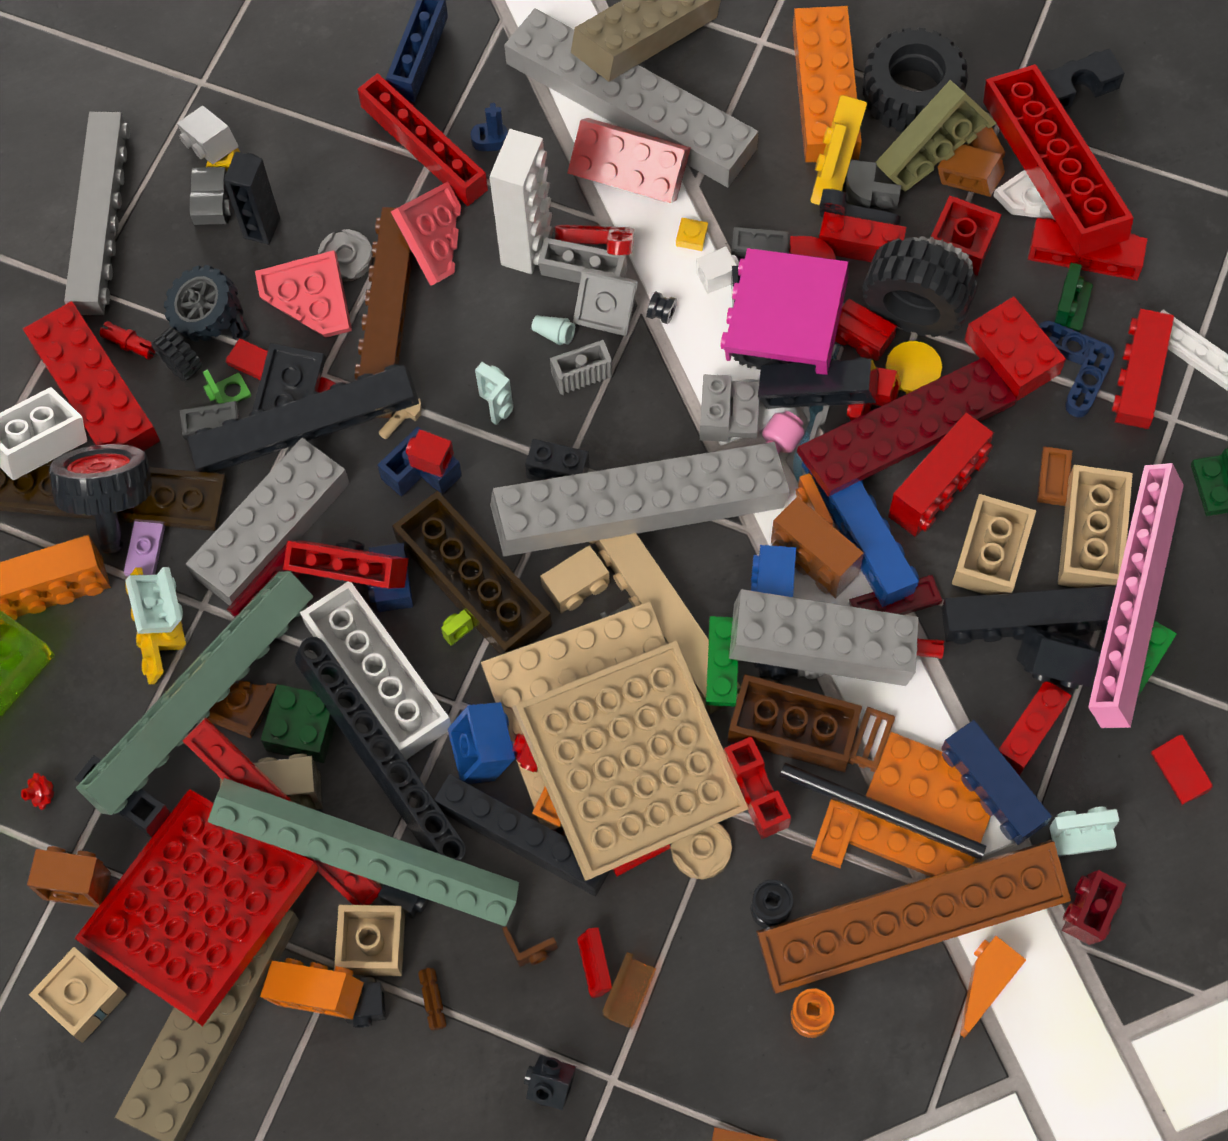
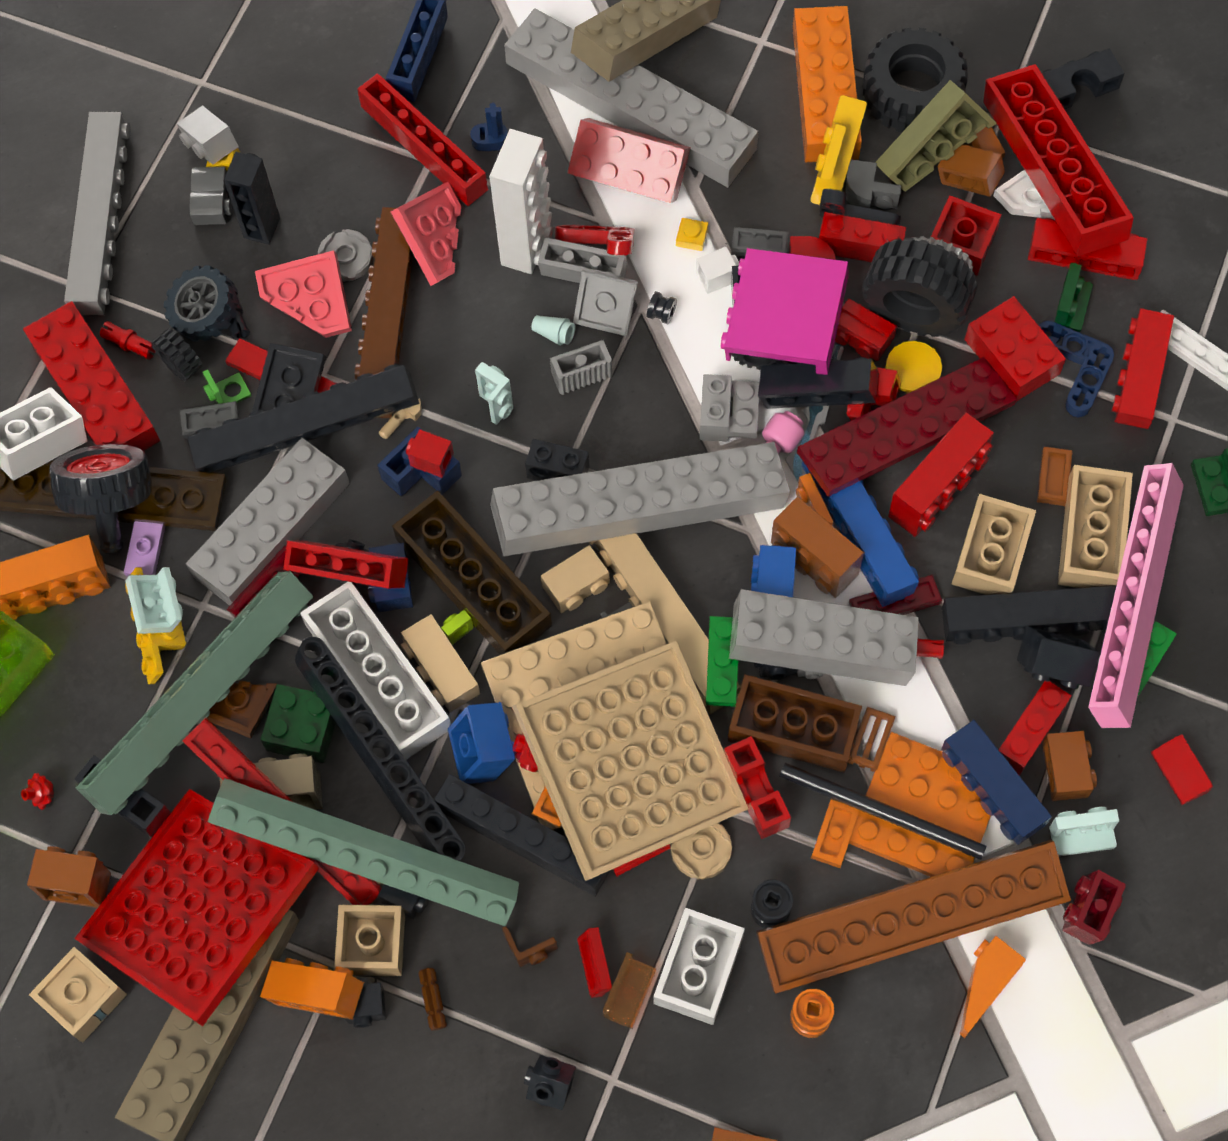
none -> tan brick [400,614,480,712]
none -> white brick [654,908,745,1025]
none -> dark orange brick [1042,731,1097,801]

